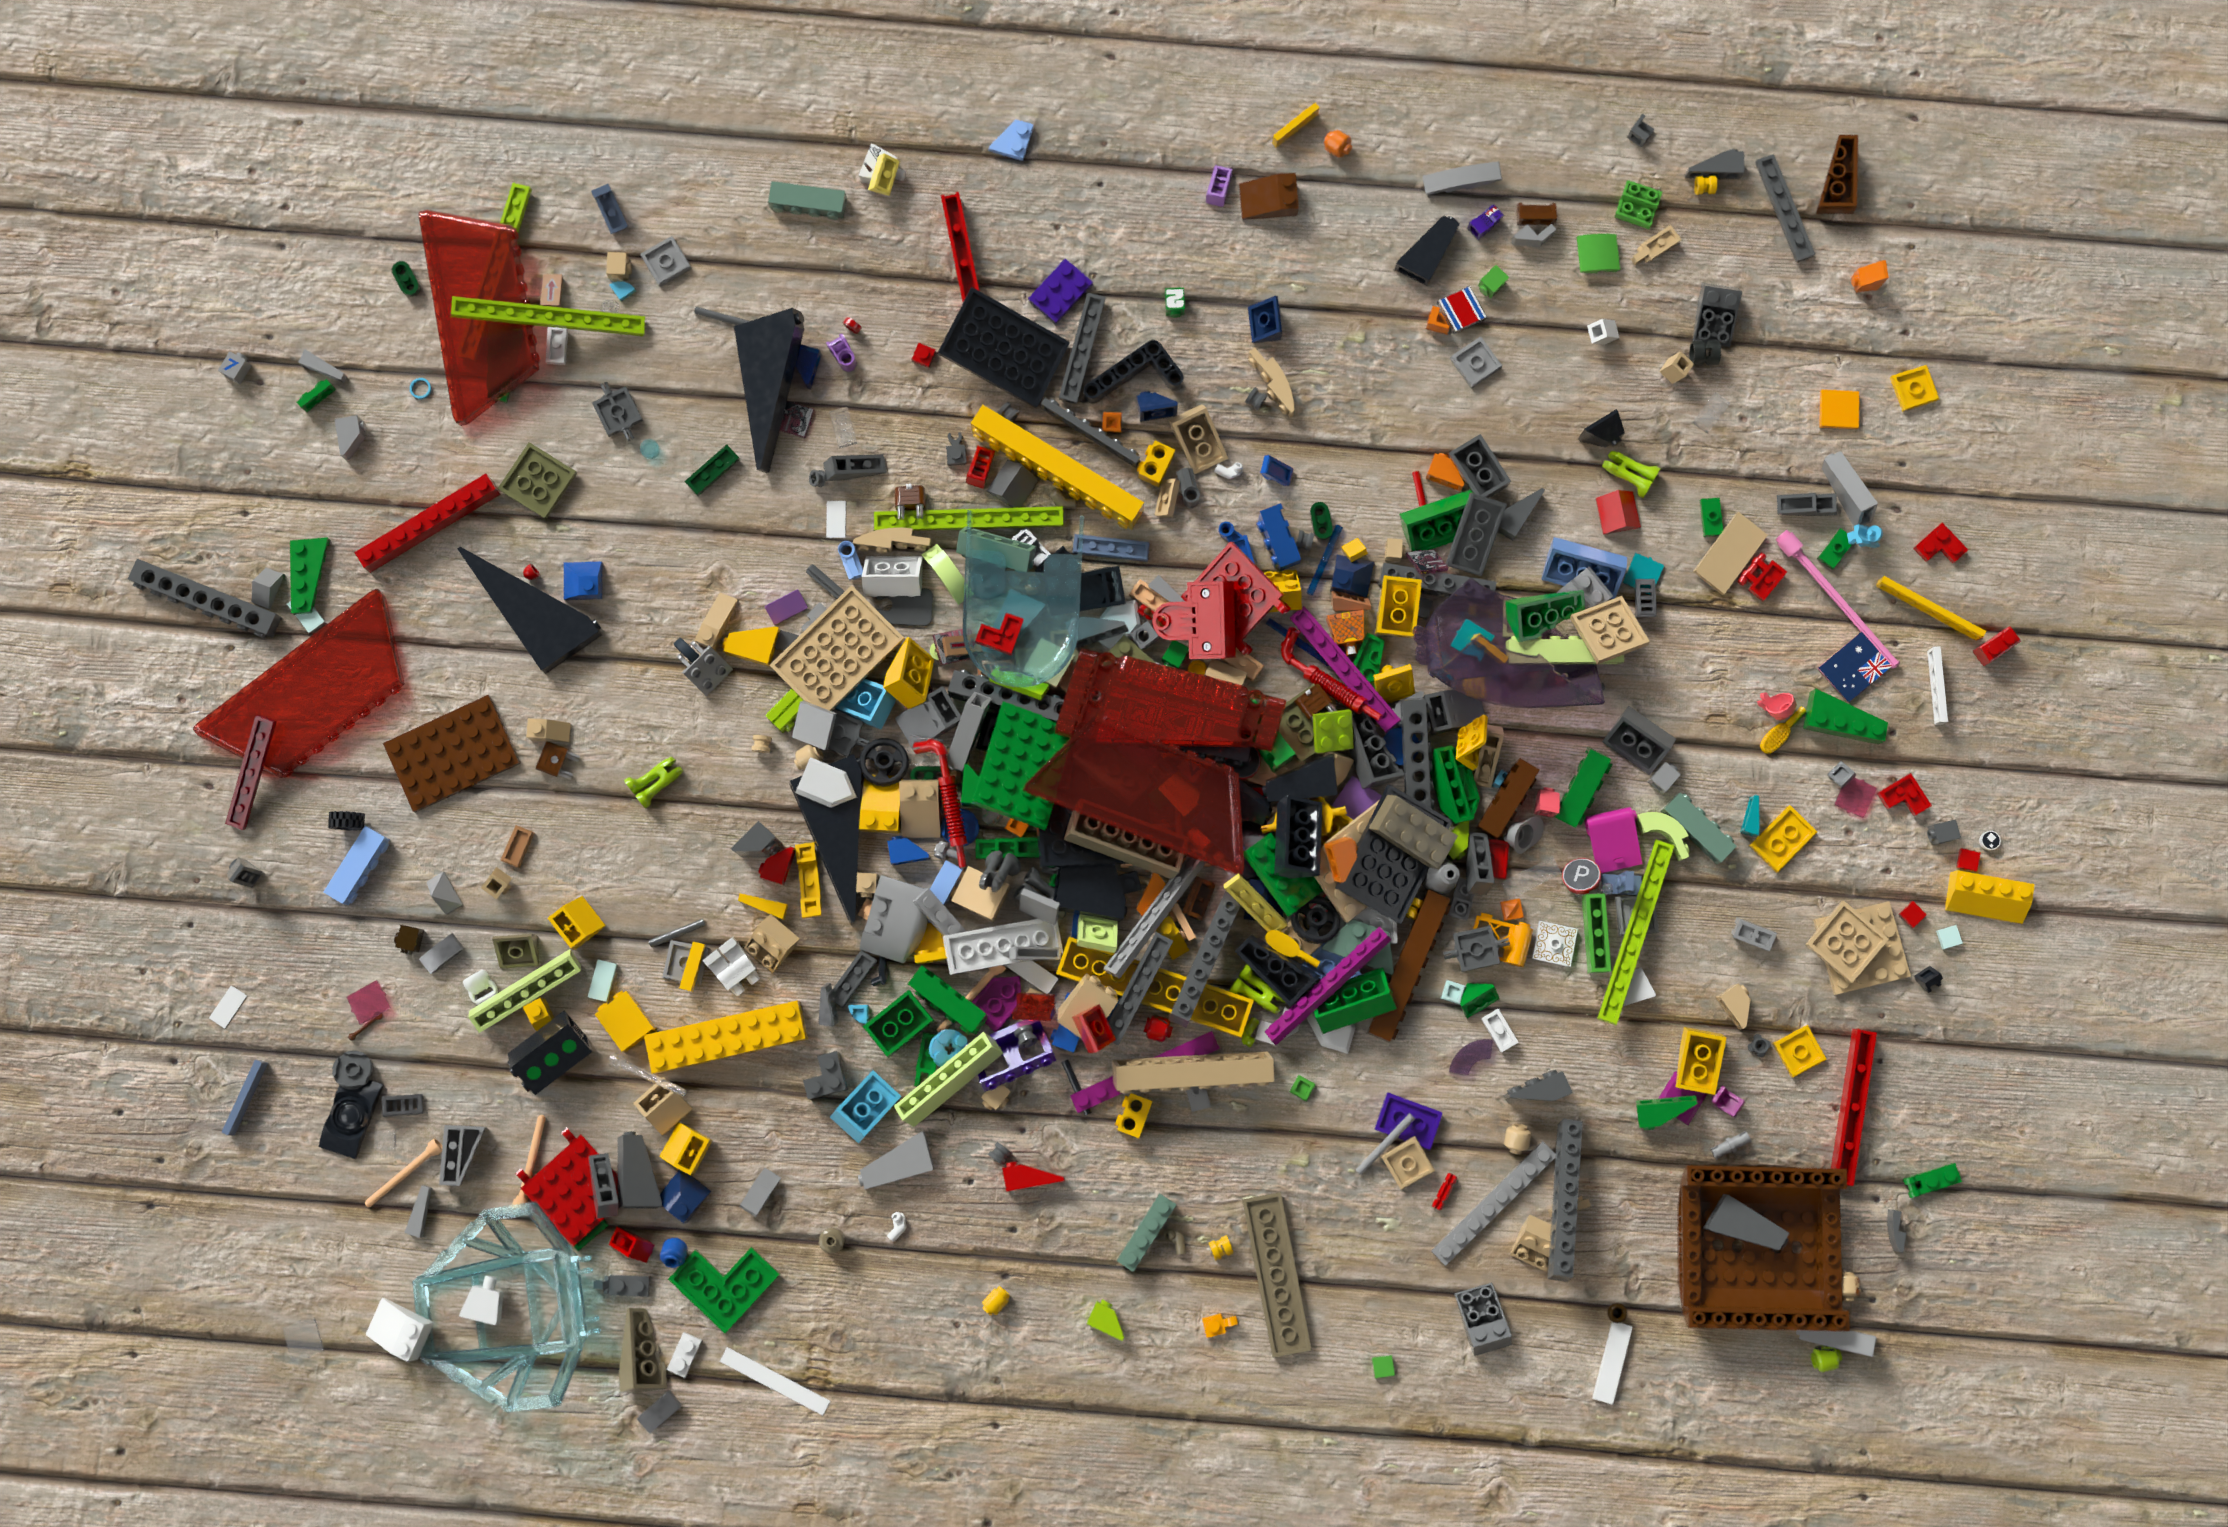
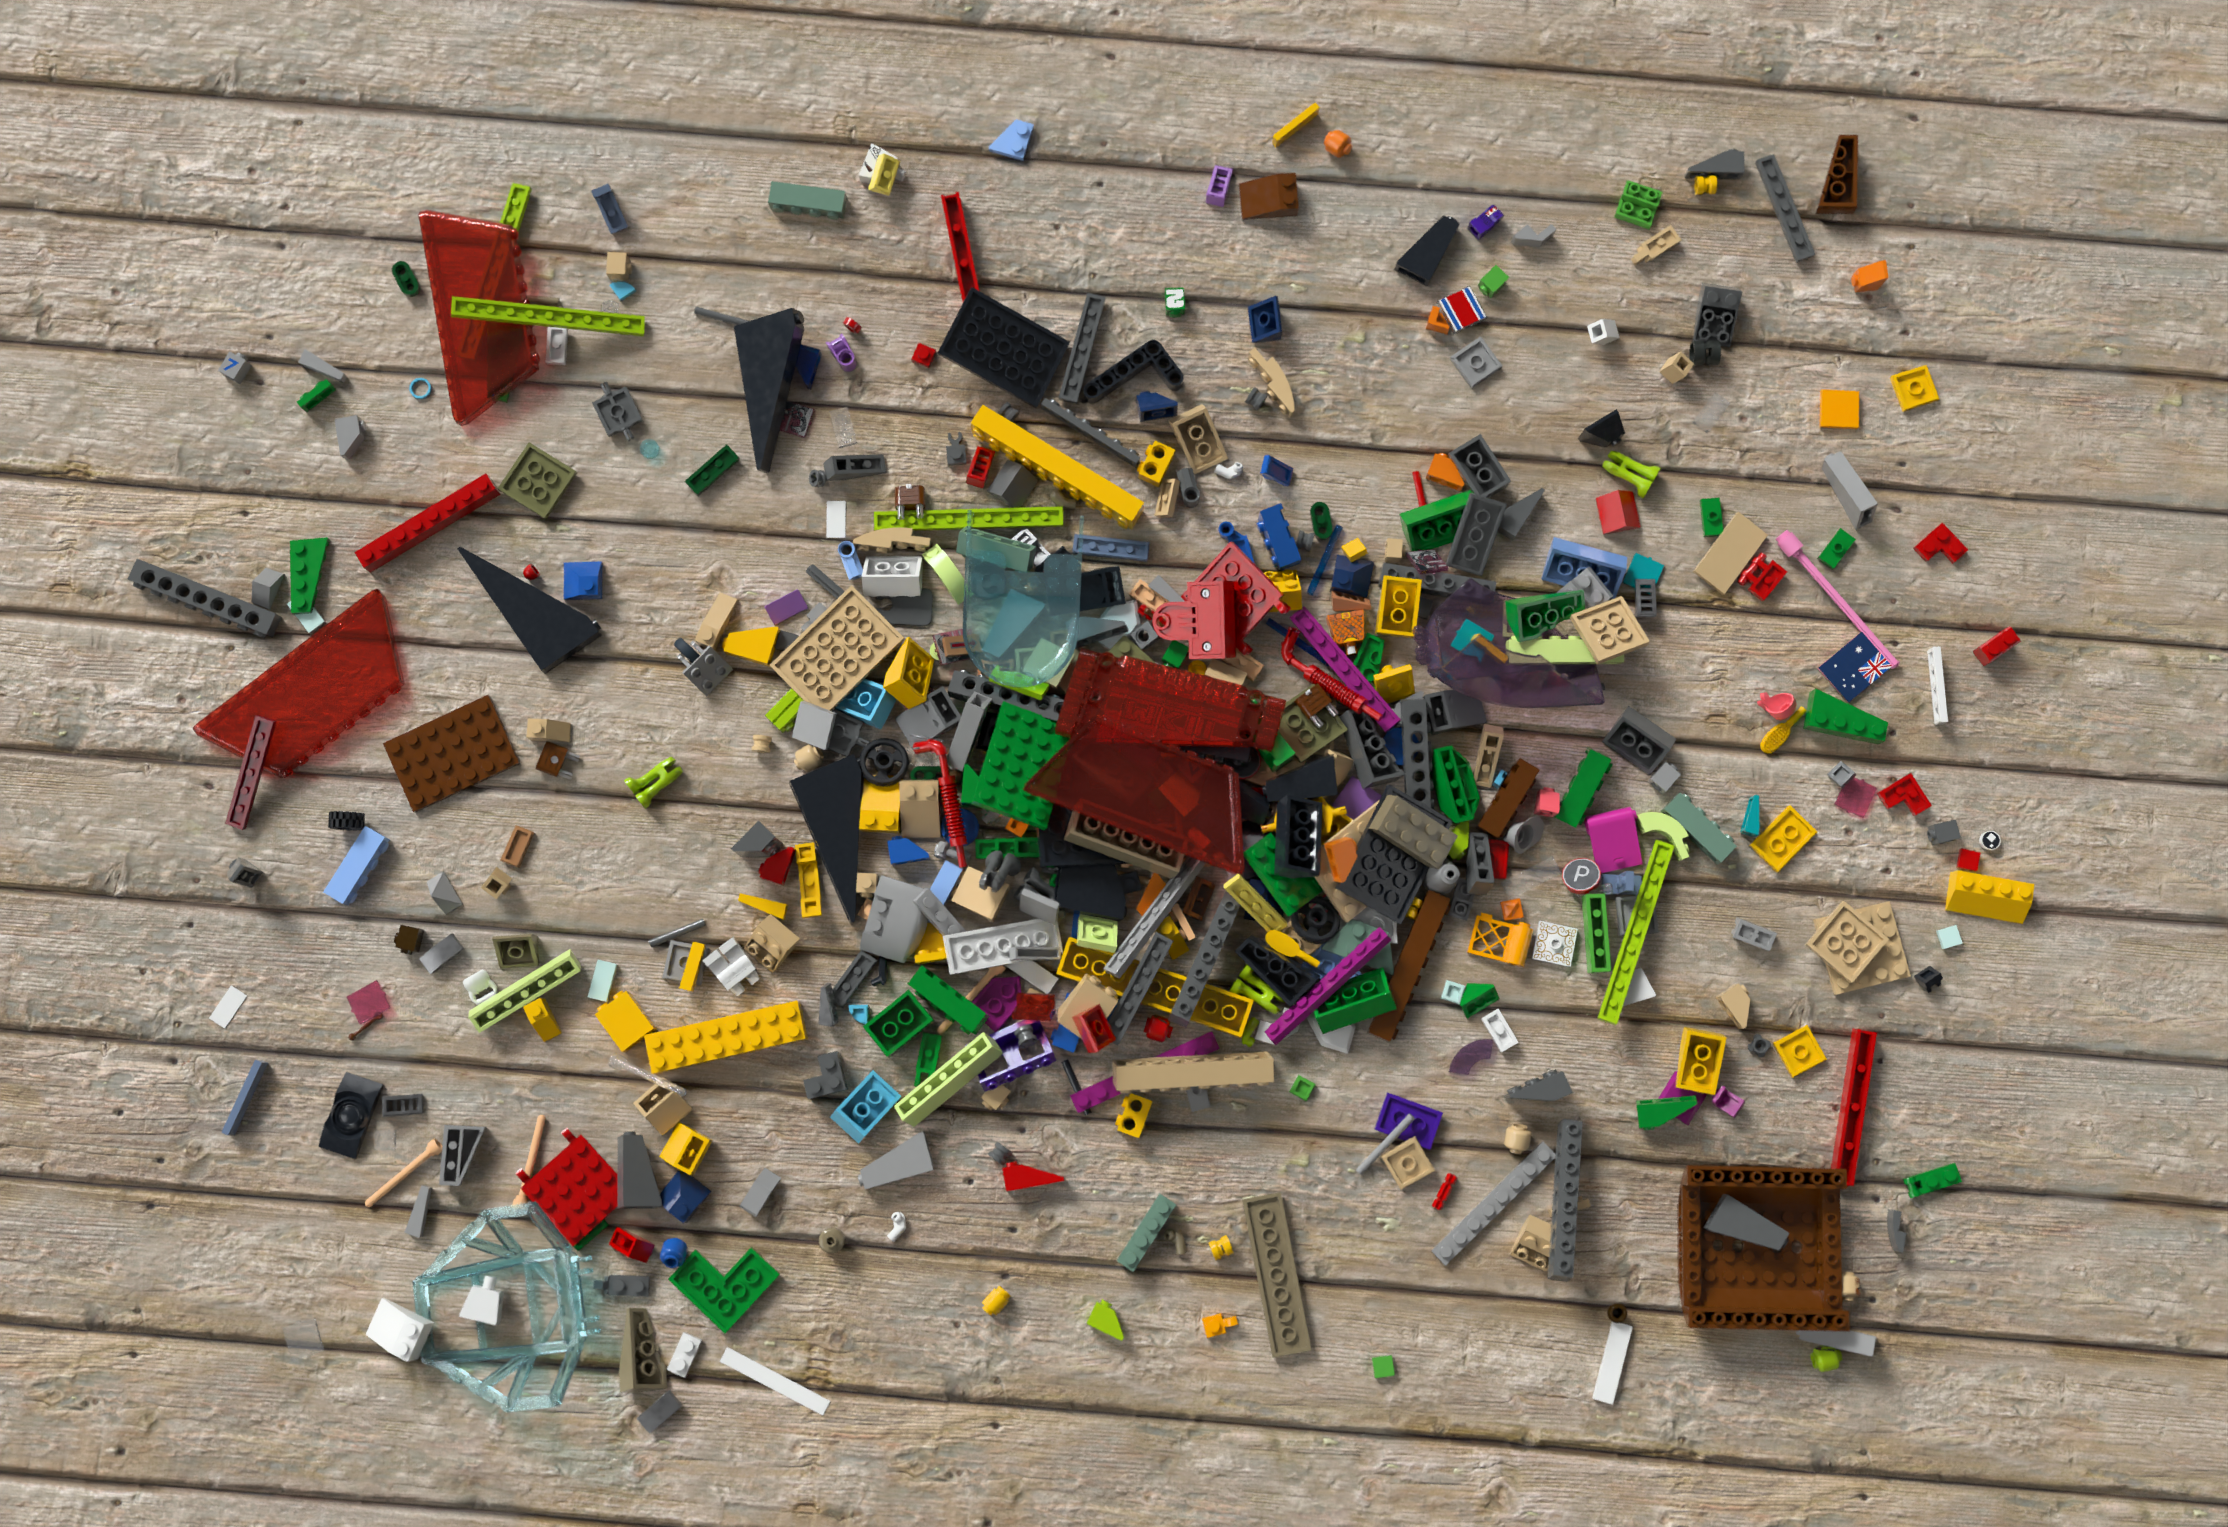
dark grey tile [332,1050,373,1090] -> none
black brick [507,1010,592,1095] -> none
tile [540,274,563,307] -> none
yellow slope [547,896,606,950] -> none
dark grey slope [589,1153,618,1219] -> none
light grey tile [640,236,692,287] -> none
white tile [795,757,856,808] -> none
medium azure plate [929,1029,968,1067] -> none
red plate [975,613,1024,655] -> none
dark purple plate [1028,258,1093,324] -> none
orange tile [1102,412,1122,432] -> none
lime plate [1313,709,1353,753] -> none
light grey slope [1423,161,1502,196] -> none
dark grey plate [1443,925,1510,972] -> none
dark grey slope [1454,1283,1512,1356] -> none
yellow bracket [1456,715,1488,771] -> none
reddish brown hinge [1516,203,1557,225] -> none
bright green slope [1577,234,1620,274] -> none
dark grey panel [1627,114,1654,147] -> none
light grey pin [1710,1131,1752,1160] -> none
dark grey slope [1777,493,1837,516] -> none
medium azure hips [1847,524,1883,548] -> none
yellow tile [1876,576,1986,641] -> none
red tile [1898,901,1927,928] -> none

